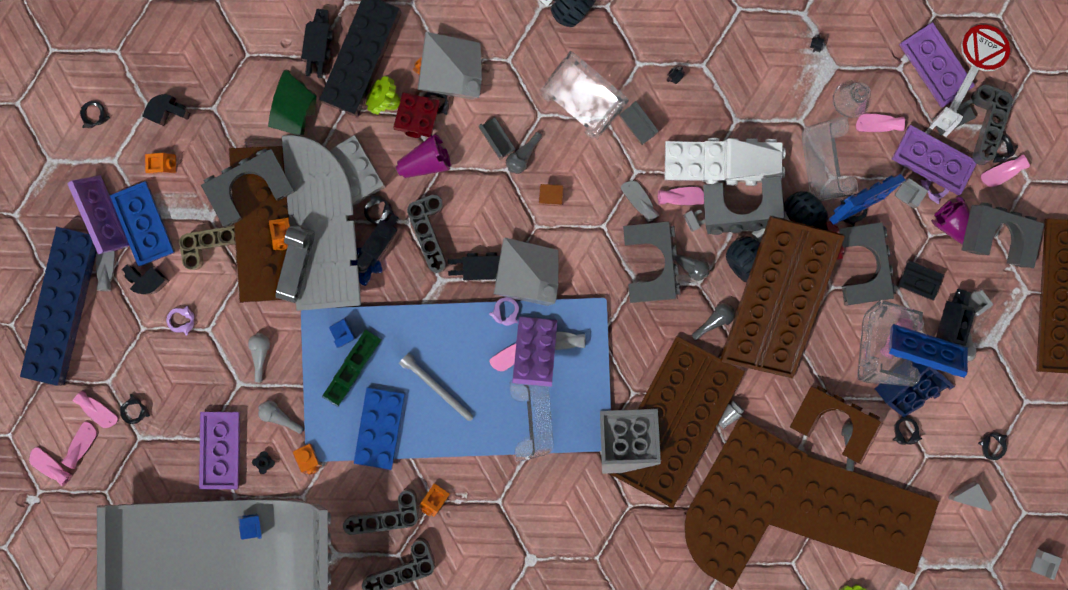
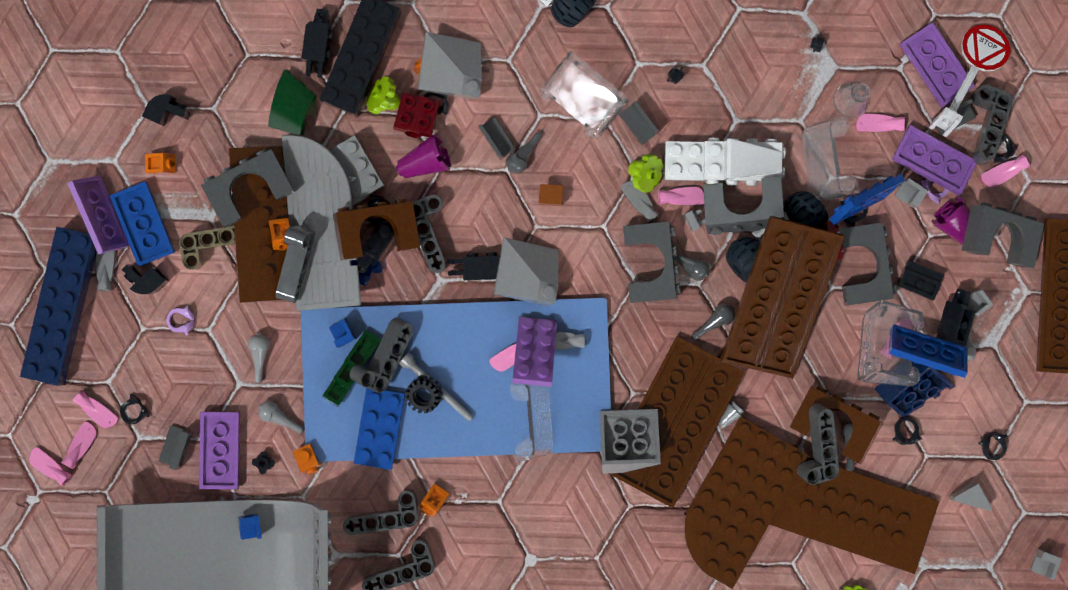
black piece [80,101,110,128] -> none
lavender piece [489,297,519,326] -> none
none -> dark grey panel [159,425,193,470]
none -> reddish brown arch [333,199,420,261]
none -> dark grey beam [350,317,414,393]
none -> black tyre [405,376,443,414]
none -> lime plant [628,153,663,193]
none -> dark grey beam [797,403,839,485]

